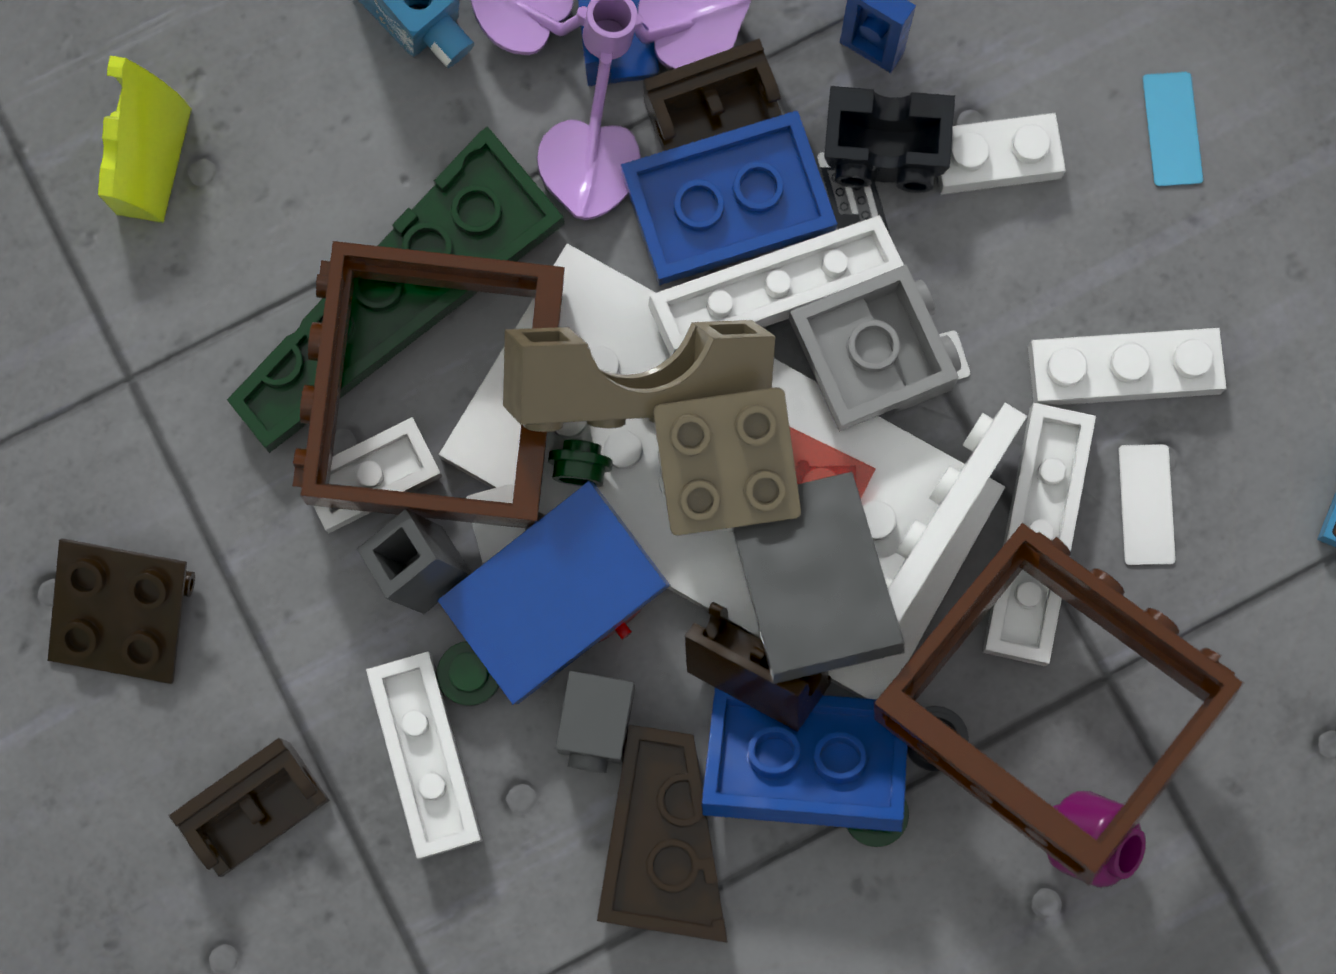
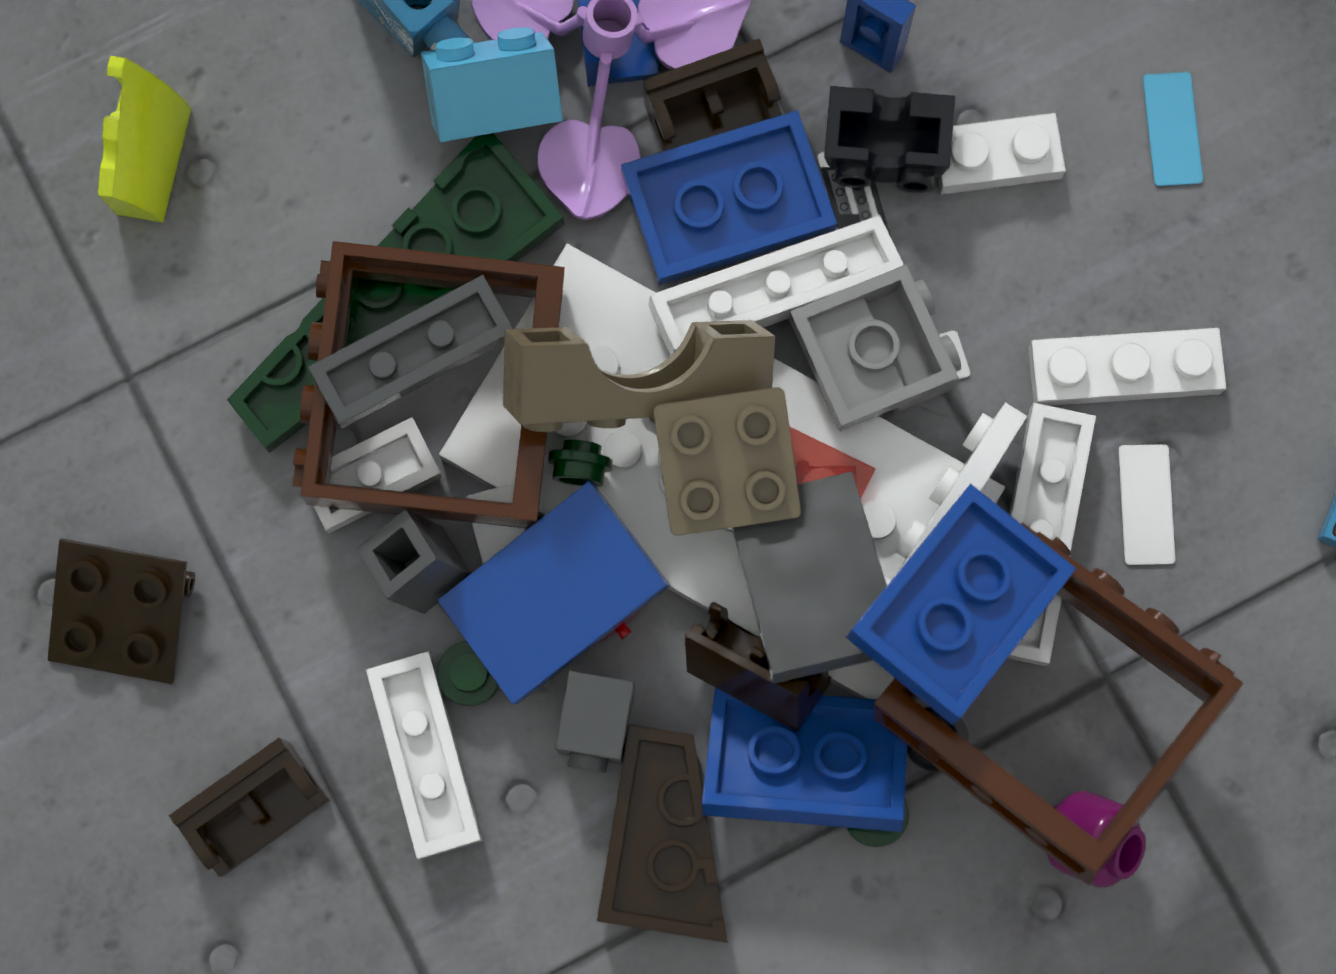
none -> dark grey plate [308,275,513,429]
none -> medium azure brick [420,27,563,142]
none -> blue plate [845,483,1076,725]

